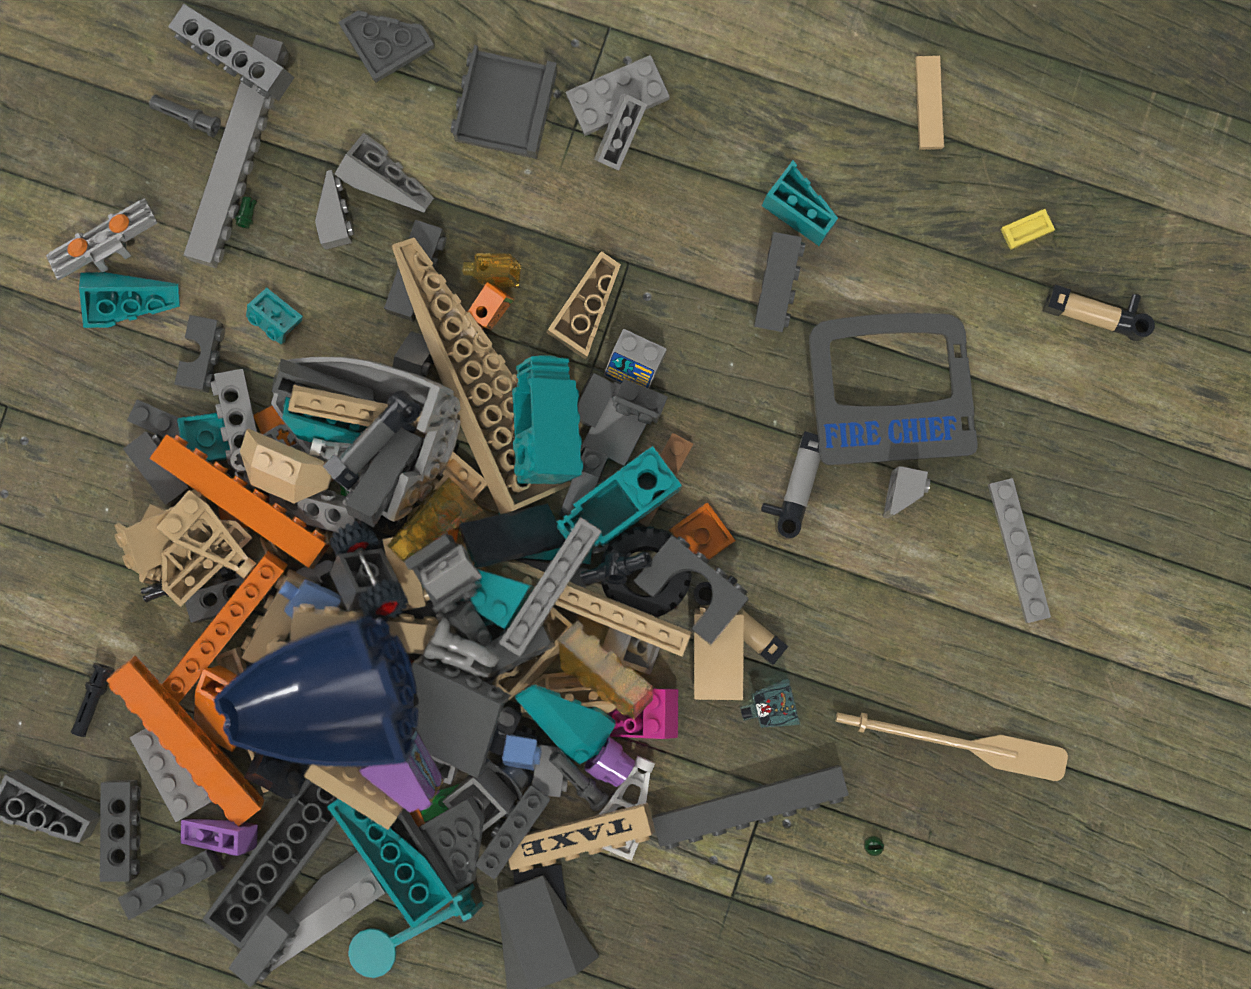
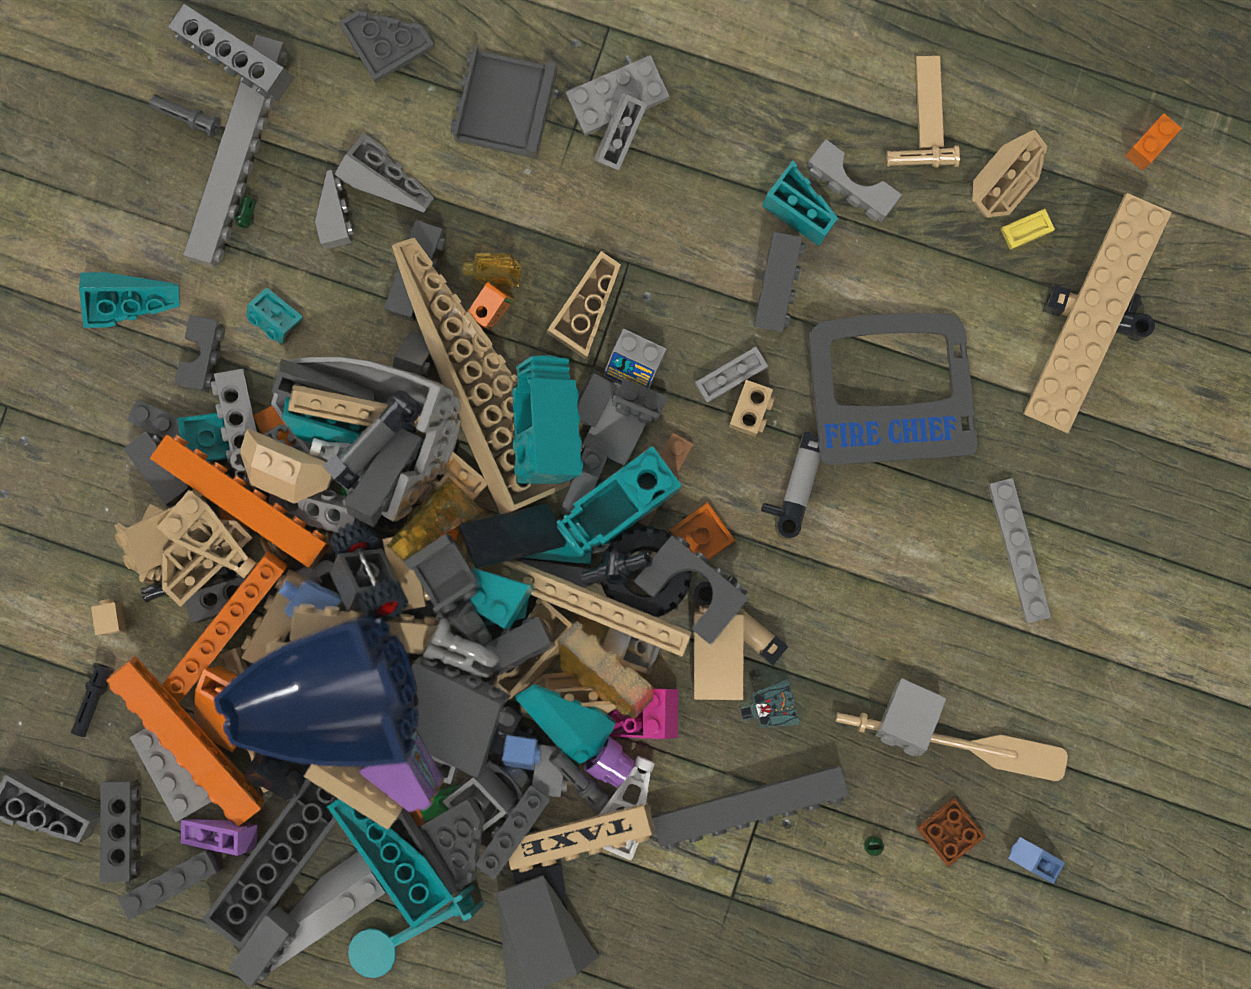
light grey piece [46,198,158,281] -> none
light grey panel [420,544,481,603] -> none
light grey plate [499,518,602,657] -> none
light grey slope [883,466,930,519] -> none
none -> tan brick [91,599,127,636]
none -> light grey plate [695,347,768,404]
none -> tan brick [729,380,775,437]
none -> light grey arch [807,139,902,223]
none -> light grey brick [875,678,946,756]
none -> tan pin [886,145,960,168]
none -> dark orange tile [916,797,985,867]
none -> tan wedge [973,130,1048,218]
none -> medium blue slope [1008,837,1065,884]
none -> tan plate [1023,193,1172,433]
none -> orange brick [1125,113,1182,171]

